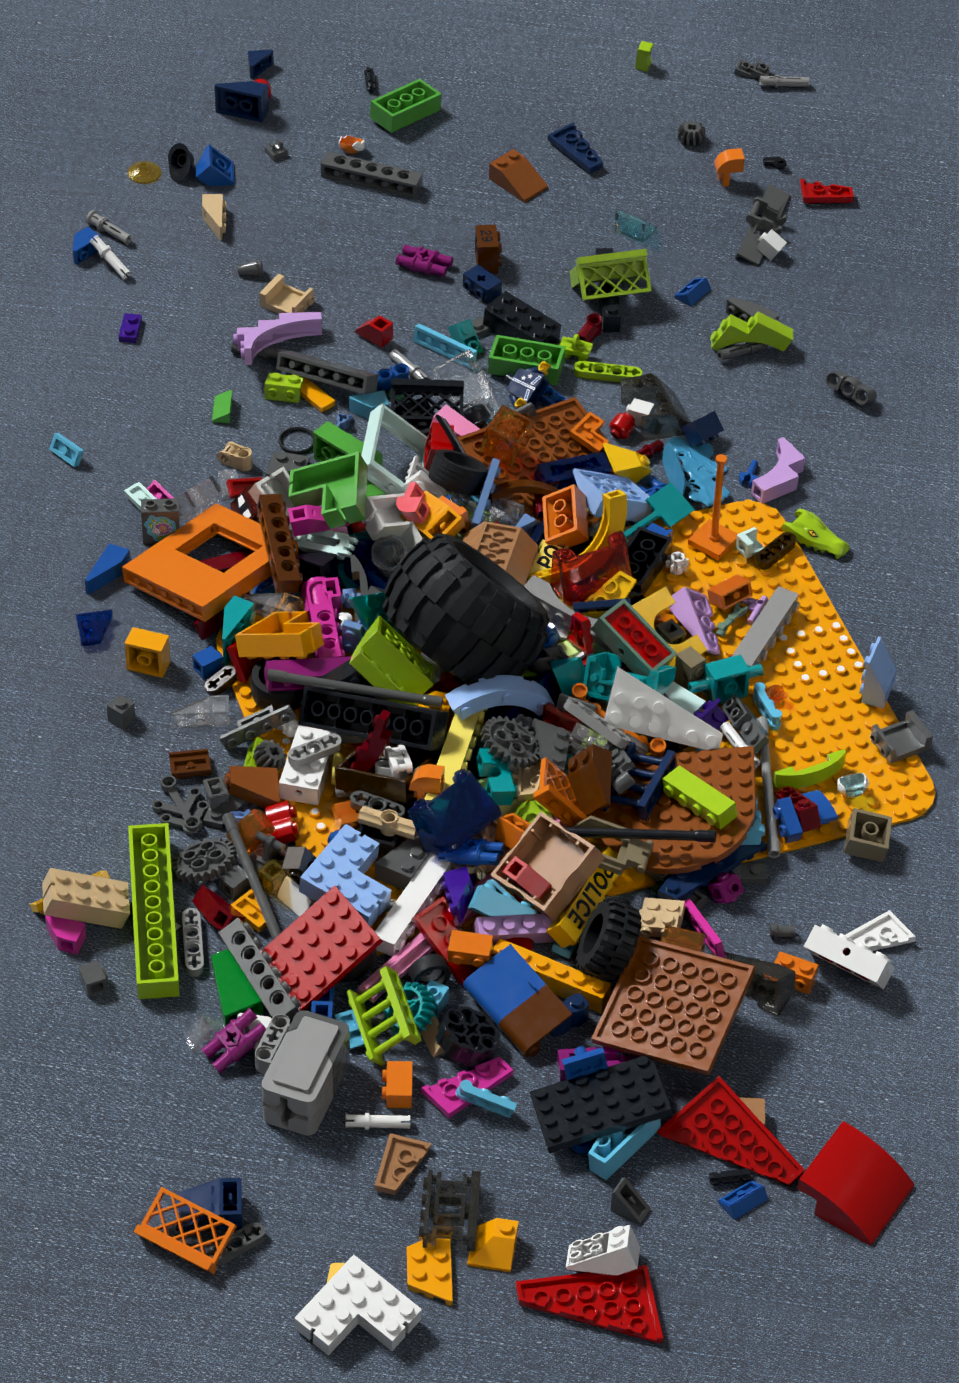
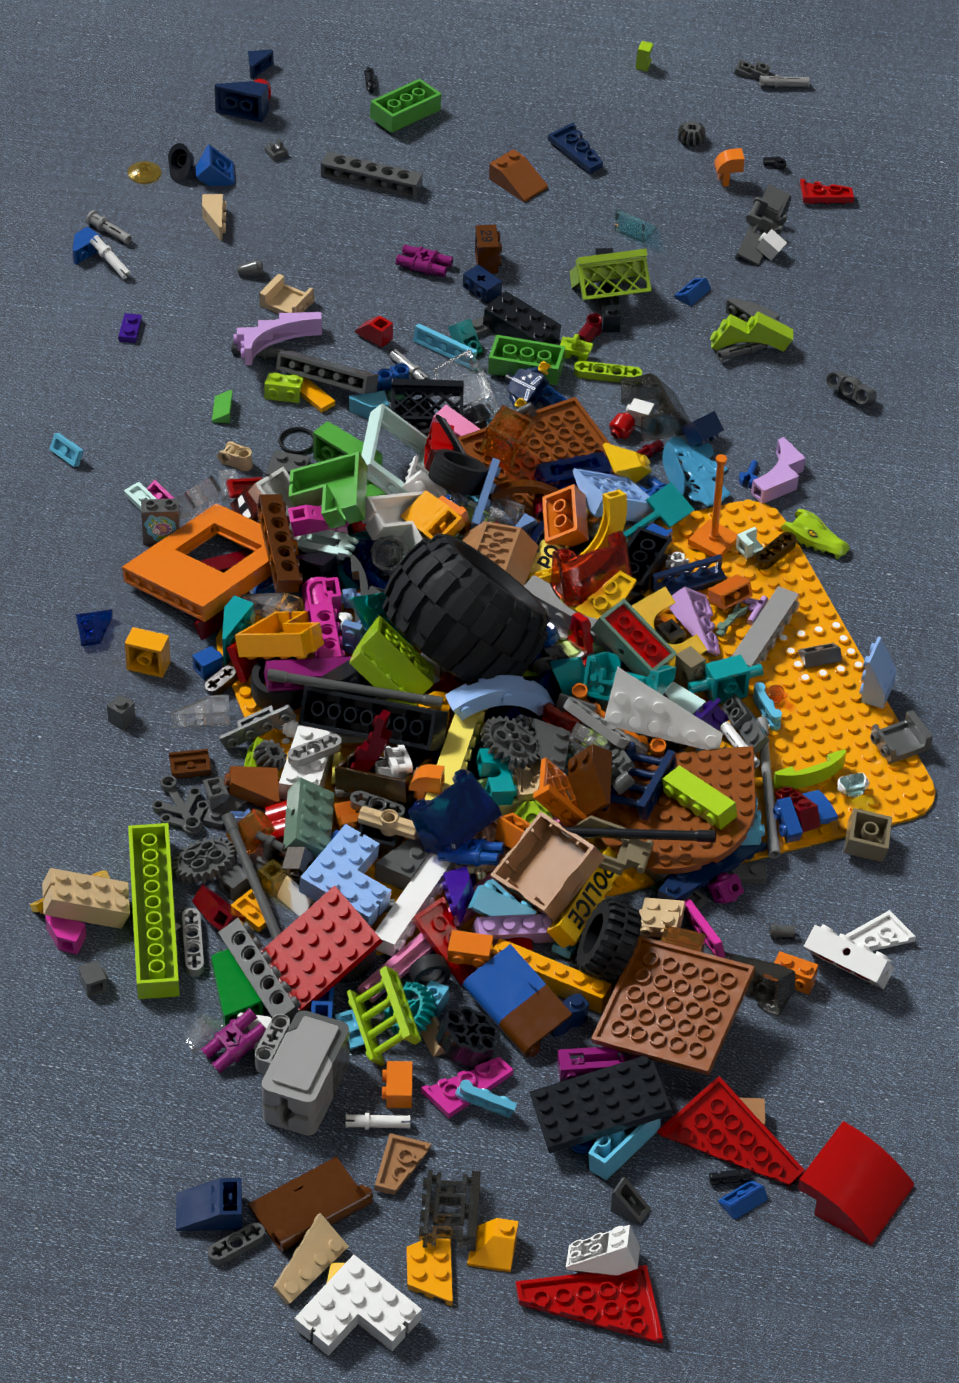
blue slope [85,543,132,594] -> none
orange fence [134,1187,237,1275] -> none
medium blue piece [336,413,353,430] -> none
orange hair [339,135,365,154] -> none
coral brick [396,482,430,523] -> none
red slope [502,856,552,900] -> none
blue tile [562,1046,608,1080] -> none
orange plate [568,412,609,455] -> none
dark blue tile [573,598,631,613] -> none
none -> reddish brown door [248,1156,374,1252]
none -> tan wing [273,1213,349,1305]
none -> sand green brick [283,777,334,858]
none -> dark blue fence [651,554,727,596]
none -> dark grey slope [798,643,842,668]

